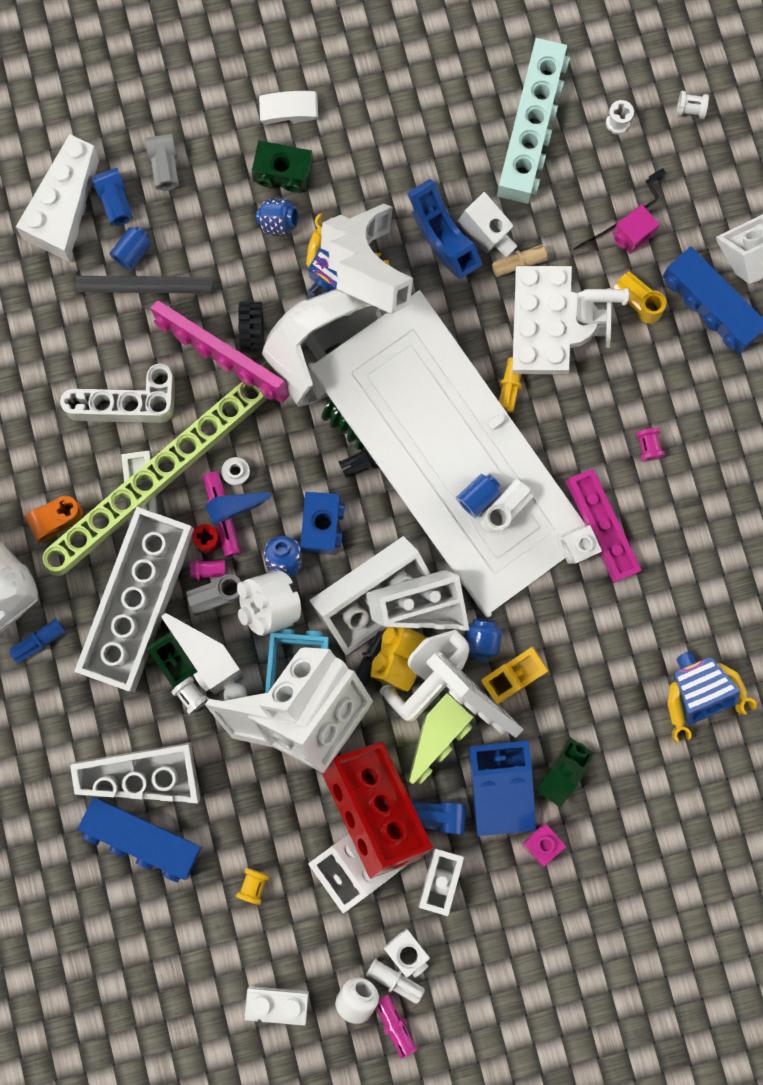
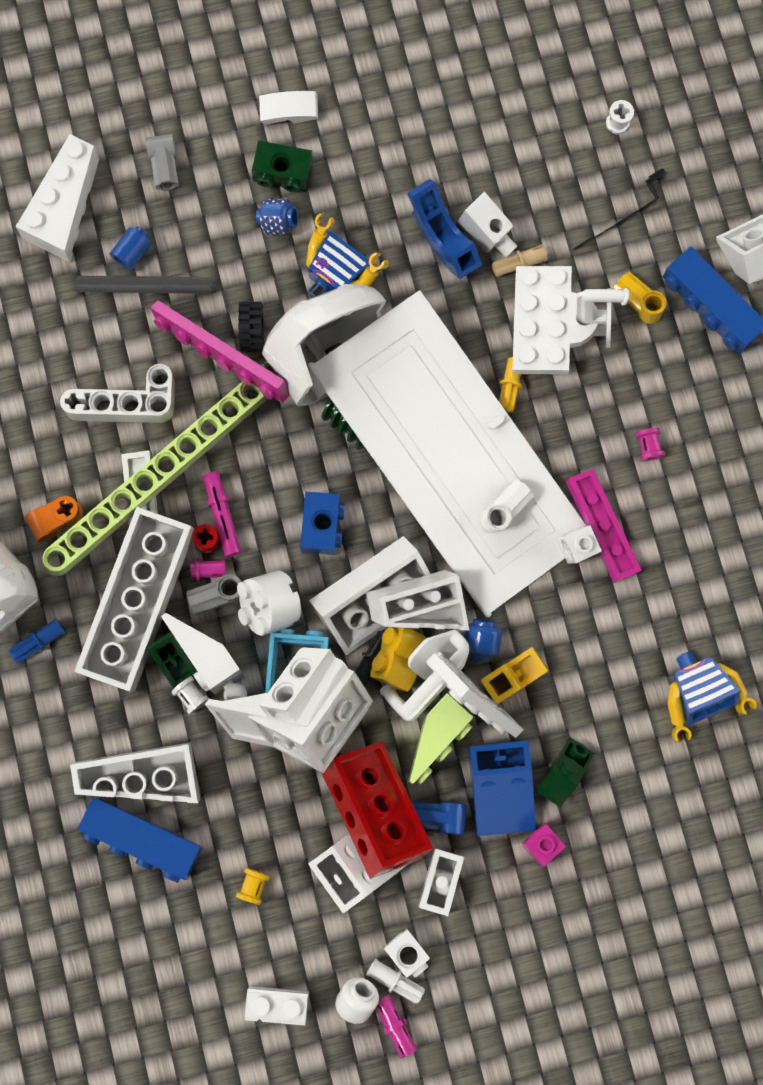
blue piece [91,168,133,226] -> none
blue slope [205,492,271,525] -> none
white plate [221,457,250,486] -> none
blue head [264,536,302,577] -> none
white arch [321,204,413,314] -> none
black axle [338,448,376,478] -> none
blue brick [456,474,501,518] -> none
light aqua brick [497,38,570,204] -> none
dark pink brick [612,204,660,254] -> none
white bush [677,91,709,119] -> none

